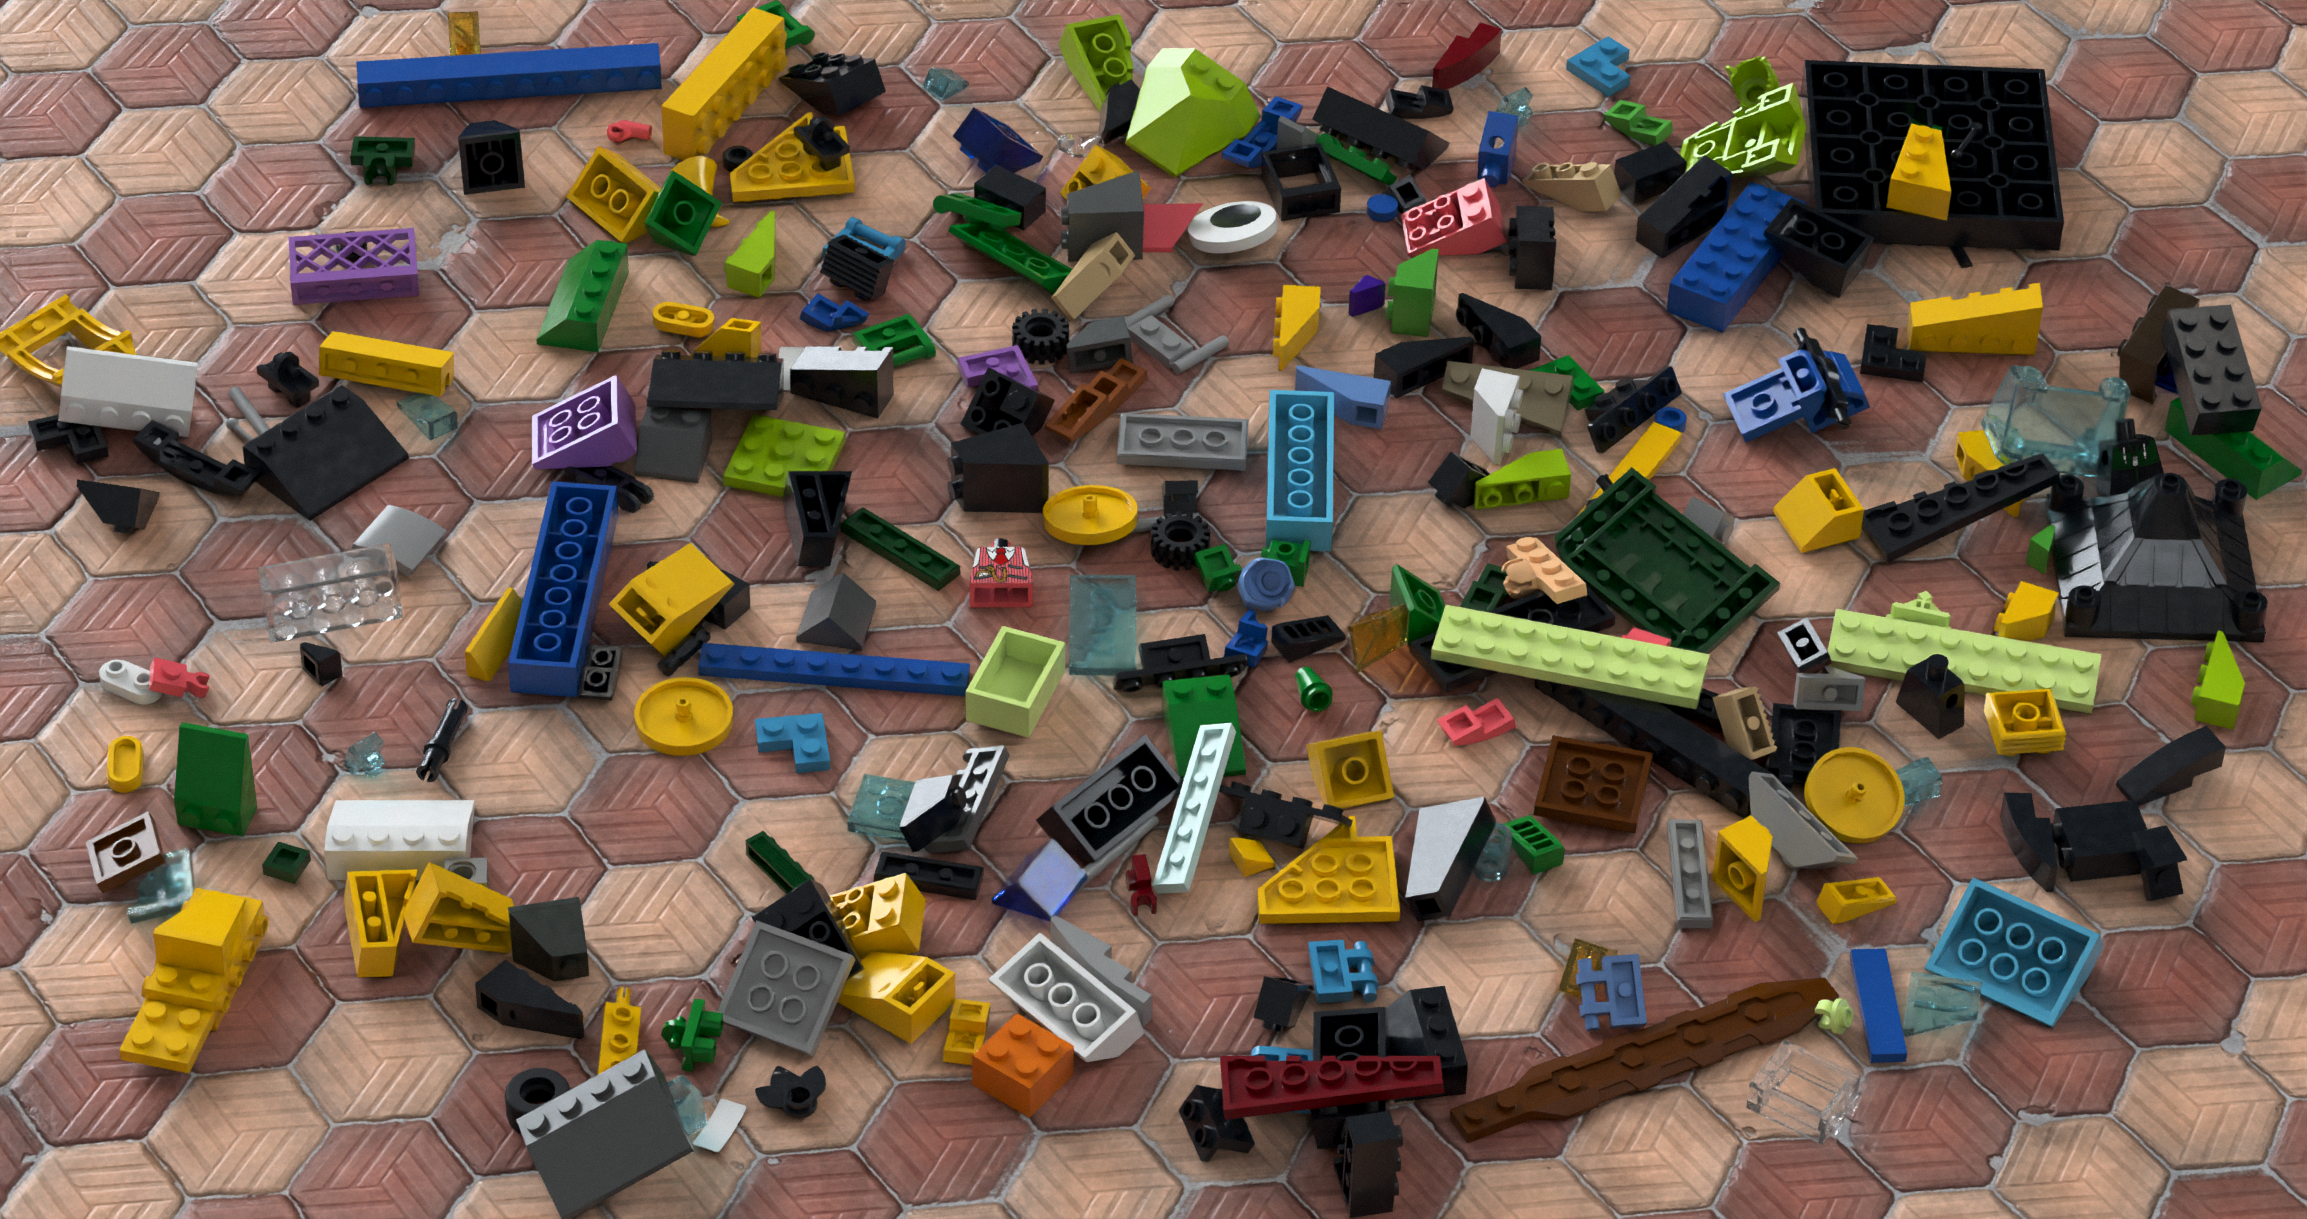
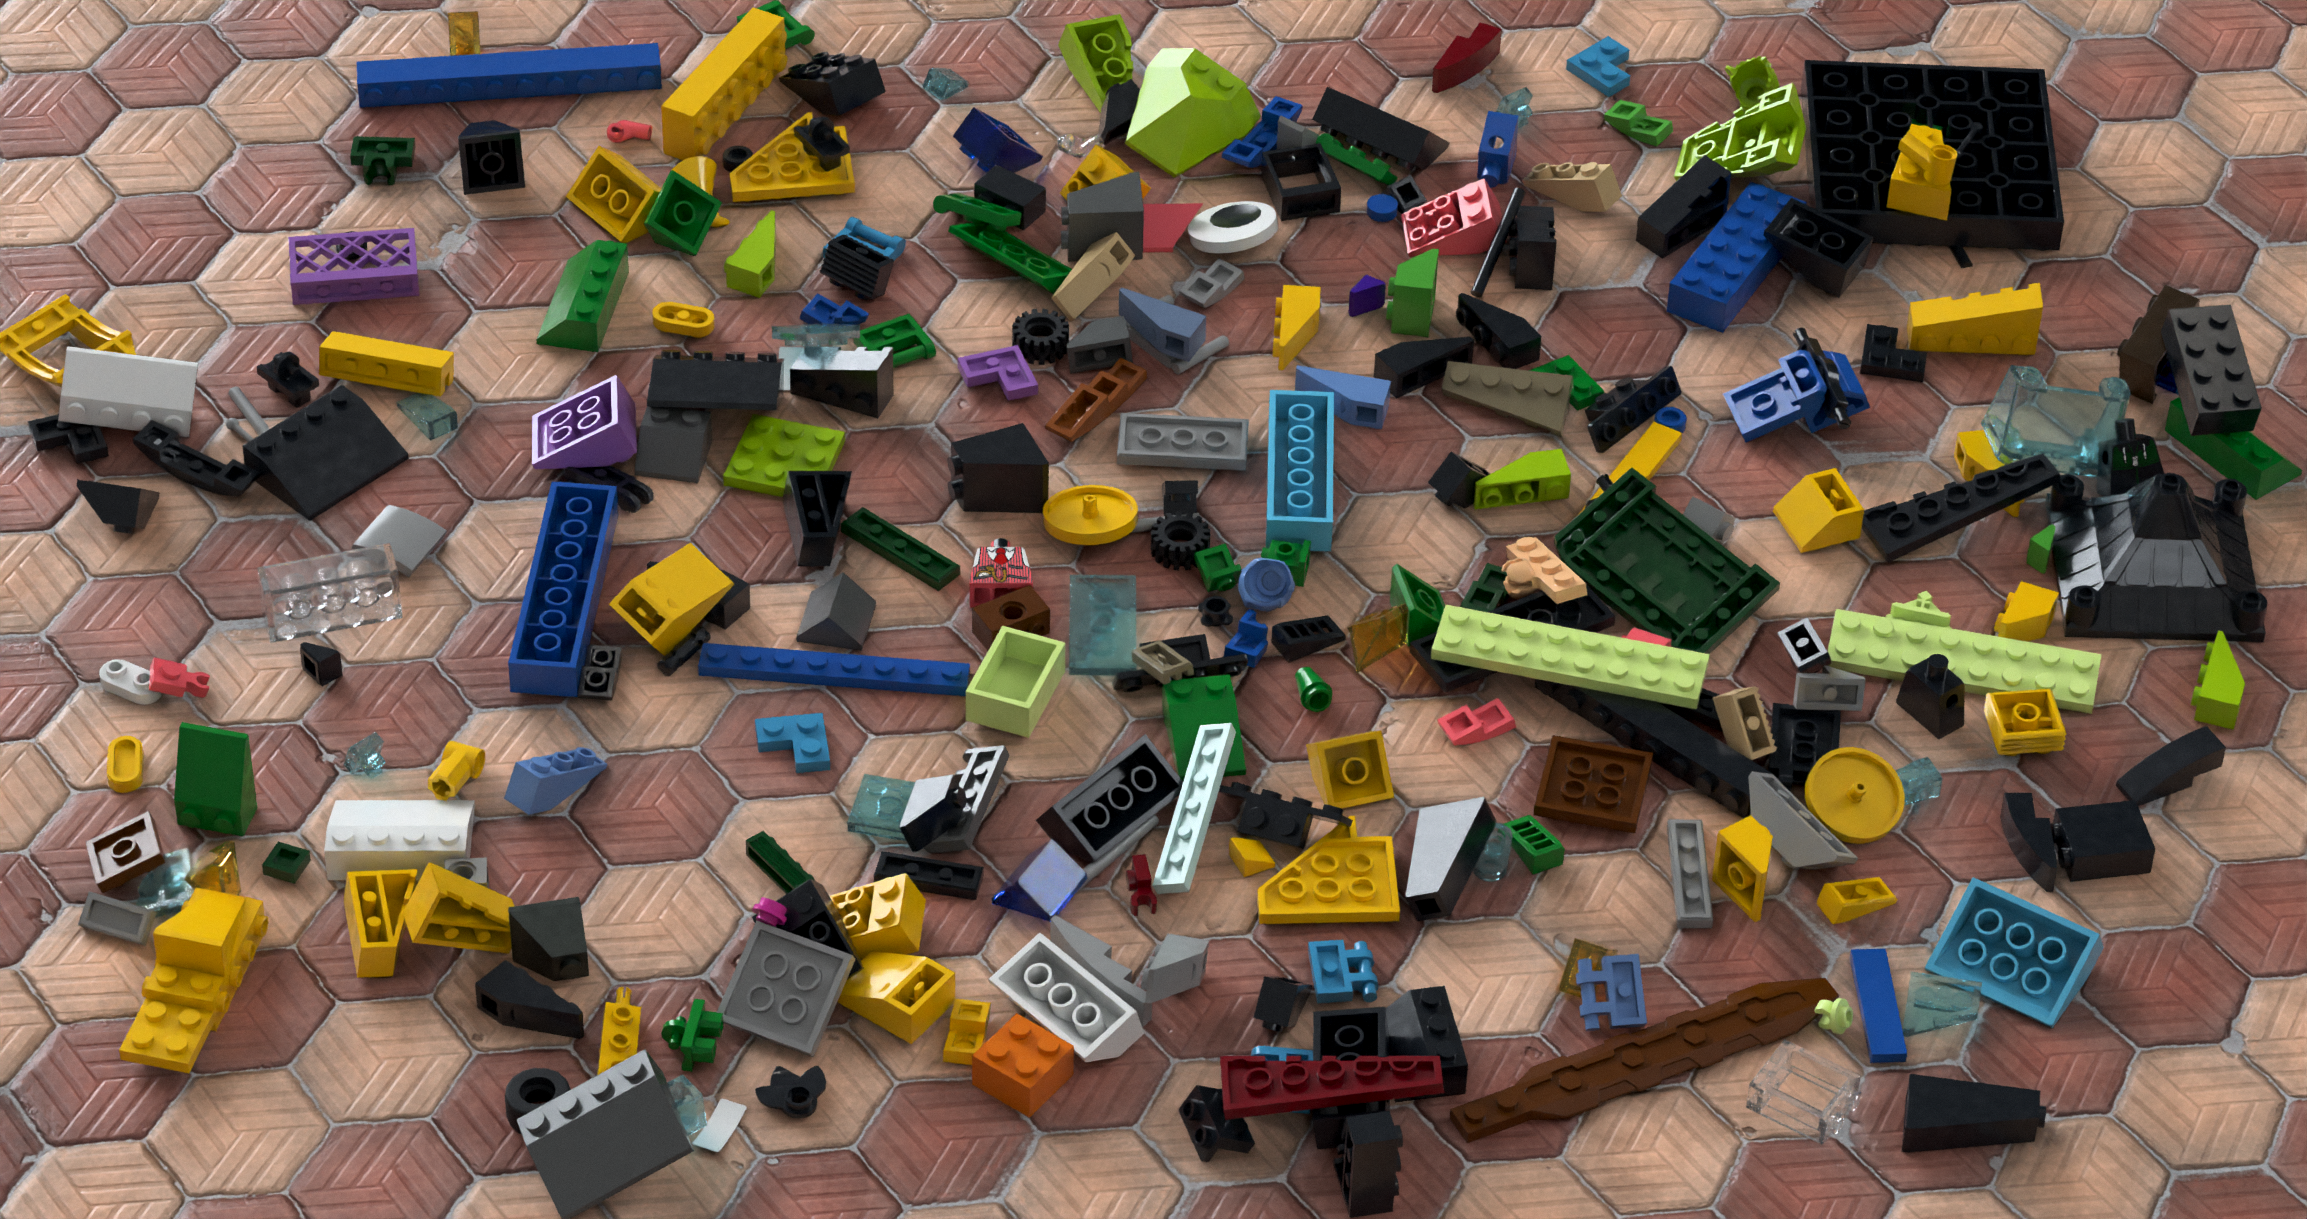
black pin [416,698,468,782] -> none
yellow slope [465,587,523,681] -> none
yellow piece [634,677,733,756] -> none
yellow slope [690,318,761,358] -> none
black slope [960,367,1055,436] -> none
black slope [1385,85,1454,119] -> none
white slope [1470,368,1523,465] -> none
black brick [1614,142,1687,204] -> none
black slope [2133,825,2187,901] -> none
none -> light grey tile [78,891,157,946]
none -> clear yellow slope [184,840,241,896]
none -> yellow piece [428,741,486,801]
none -> medium blue slope [504,747,607,815]
none -> dark pink plate [752,897,787,927]
none -> clear light blue plate [772,323,860,347]
none -> reddish brown brick [972,585,1050,651]
none -> sand blue slope [1119,287,1206,362]
none -> dark tan tile [1131,640,1194,685]
none -> light grey slope [1141,934,1209,1003]
none -> light grey slope [1179,258,1245,308]
none -> black plate [1198,596,1233,627]
none -> black bar [1471,188,1526,298]
none -> yellow piece [1898,129,1957,185]
none -> black slope [1901,1074,2046,1153]

